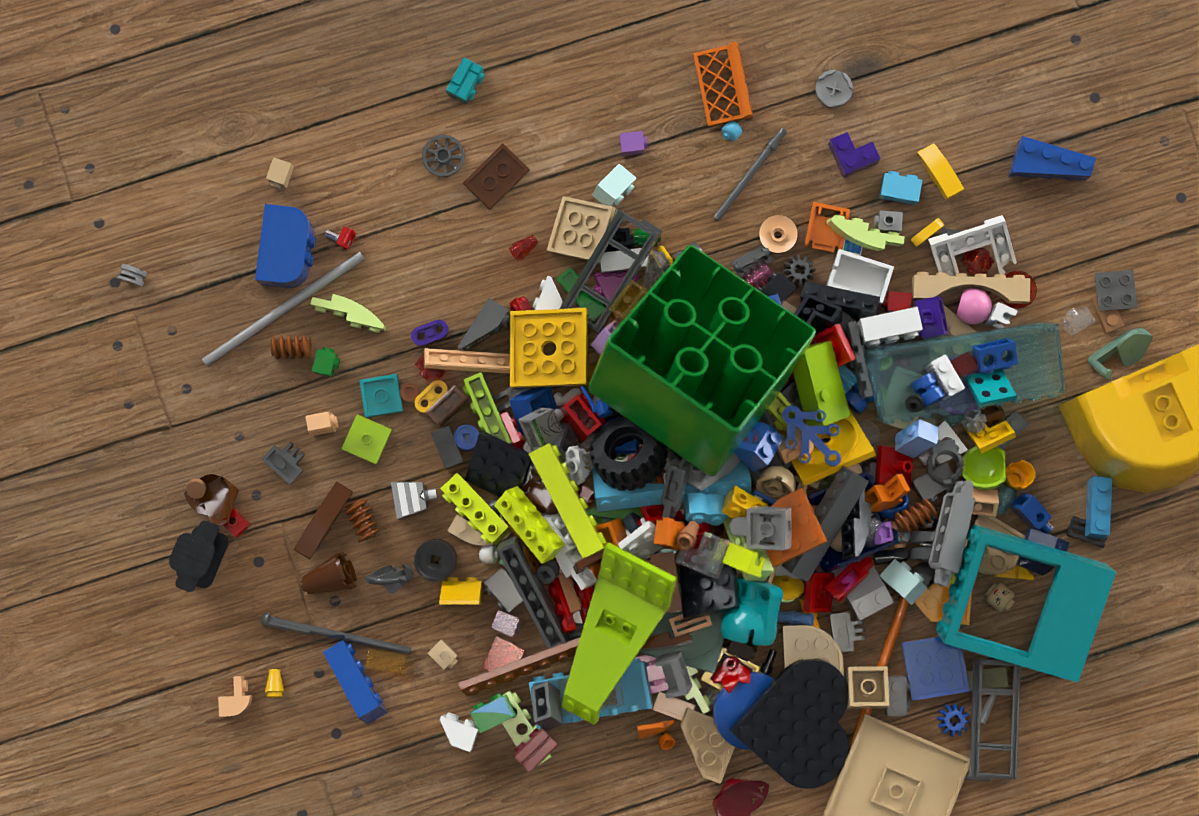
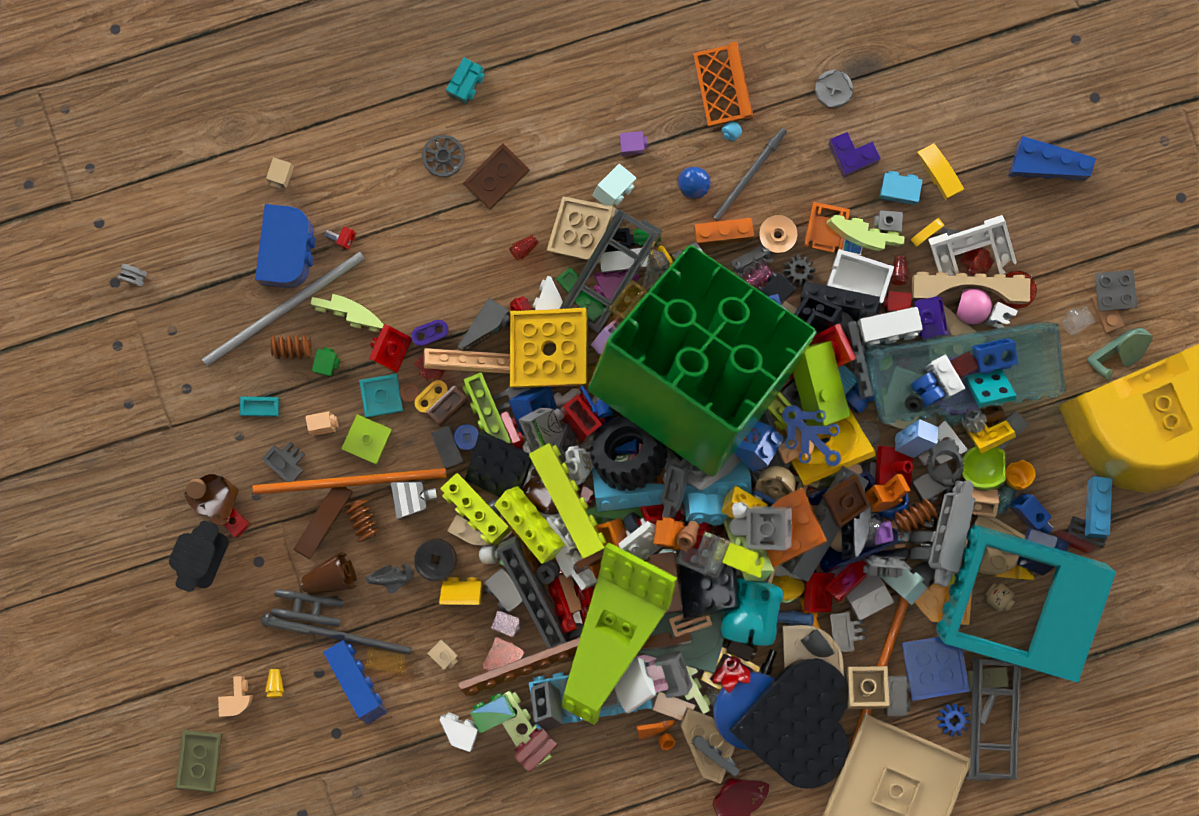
none -> olive tile [176,730,222,793]
none -> teal tile [240,396,280,417]
none -> orange piece [253,468,446,495]
none -> dark grey piece [271,589,344,626]
none -> red tile [369,324,412,373]
none -> white slope [614,658,656,714]
none -> blue hair [677,167,711,199]
none -> dark grey hinge [692,735,740,776]
none -> orange brick [694,218,754,246]
none -> white hinge [733,502,749,519]
none -> dark grey brick [800,629,835,658]
none -> reddish brown tile [822,474,871,528]
none -> light grey hinge [862,555,910,578]
none -> clear red cone [890,256,909,285]
none -> clear red tile [1053,529,1095,554]

